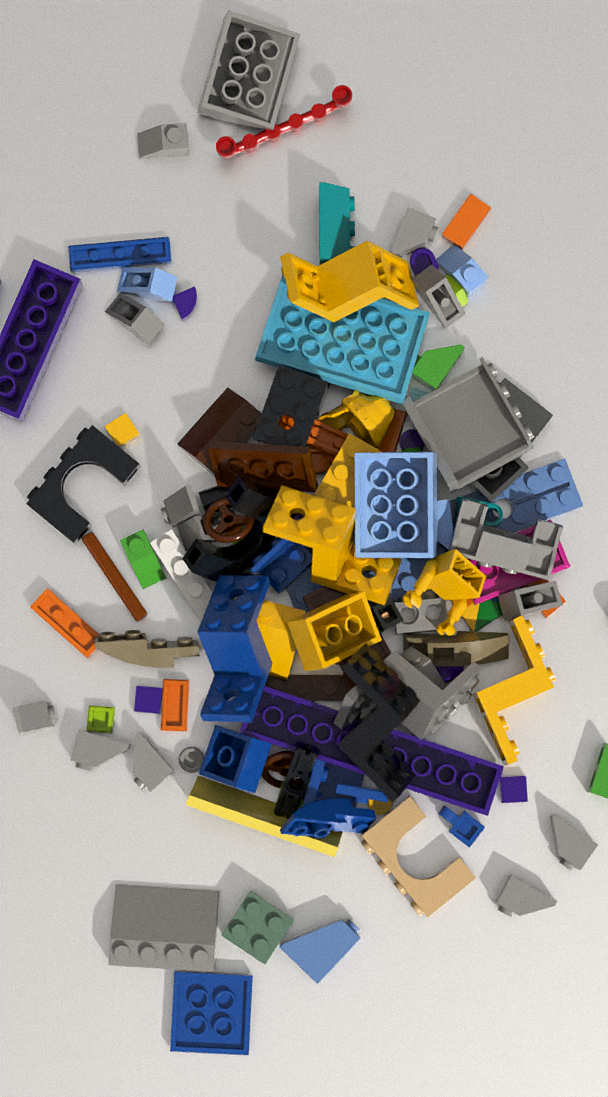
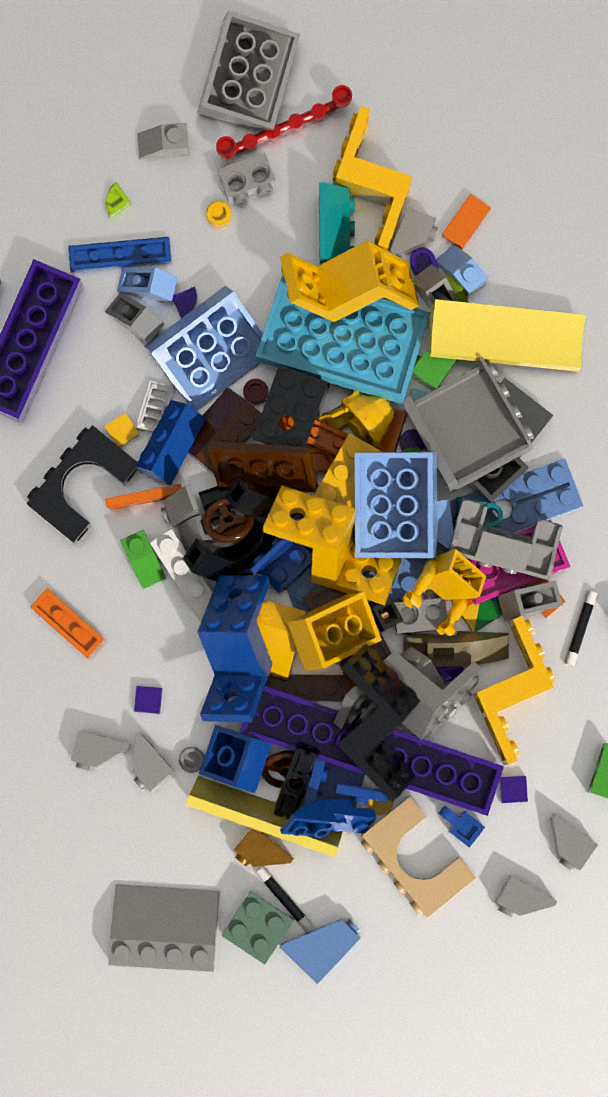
light grey slope [12,701,57,735] -> none
dark orange axle [82,532,147,621] -> none
lime tile [86,705,115,733] -> none
dark tan slope [93,630,199,668] -> none
orange tile [161,679,189,732] -> none
blue plate [170,971,253,1055] -> none
none -> orange tile [105,483,182,510]
none -> lime tile [106,182,131,218]
none -> blue brick [135,400,206,485]
none -> white slope [136,380,175,433]
none -> light blue slope [144,285,263,410]
none -> yellow tile [206,201,231,228]
none -> light grey brick [218,152,276,204]
none -> pearl gold slope [234,828,294,867]
none -> dark red tile [243,379,269,405]
none -> black bar [255,866,314,932]
none -> yellow bracket [332,106,412,251]
none -> light yellow arch [429,299,585,371]
none -> black bar [565,590,598,666]

